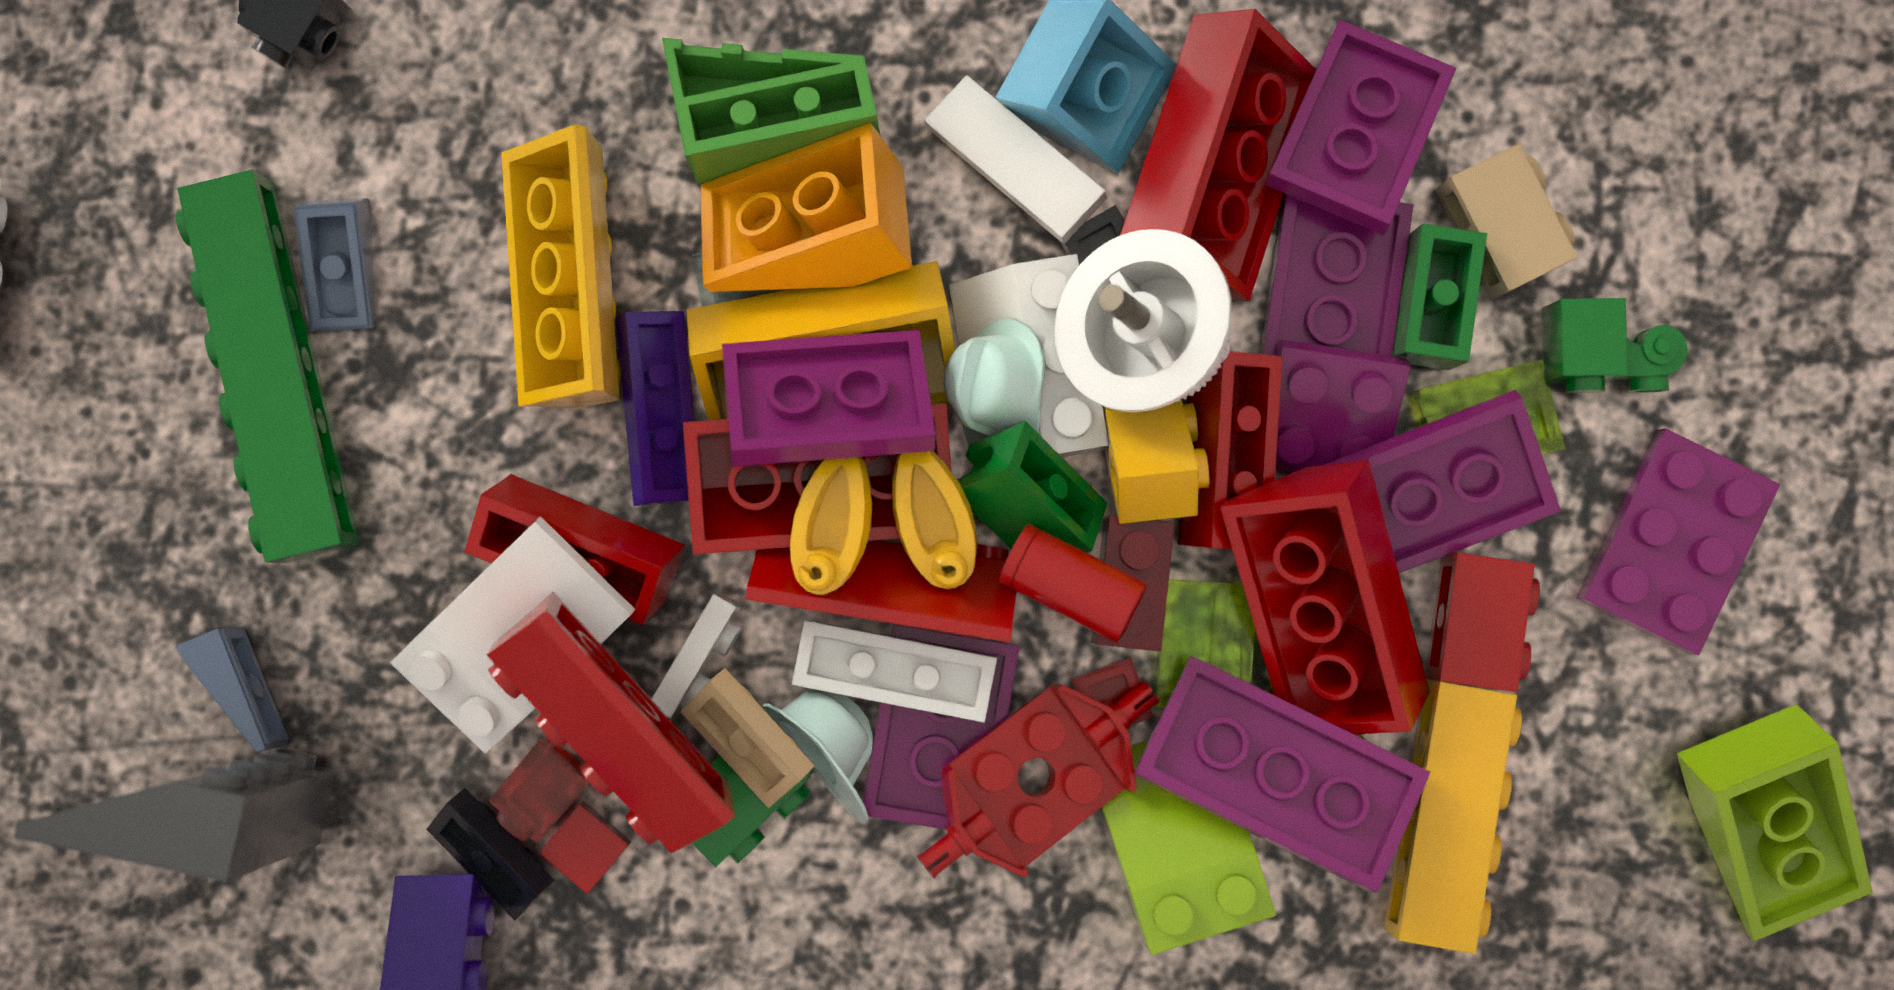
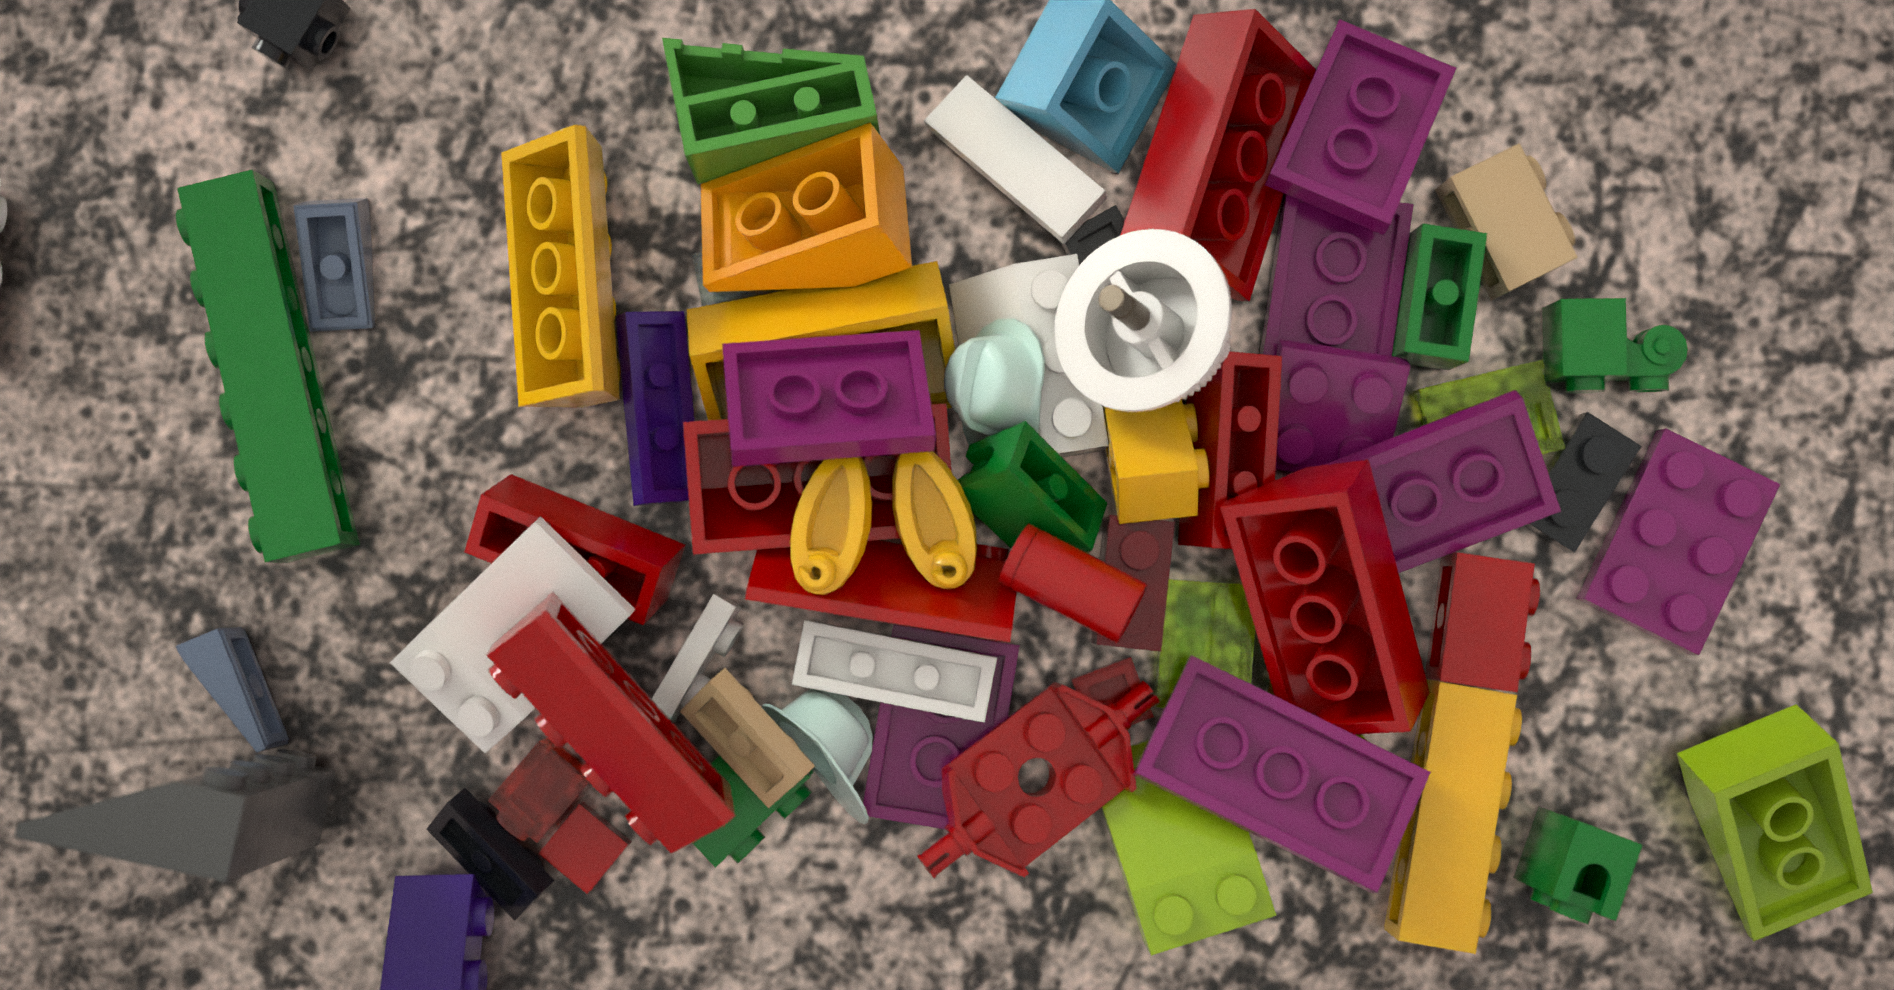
none -> green brick [1513,806,1643,924]
none -> black plate [1524,412,1642,553]

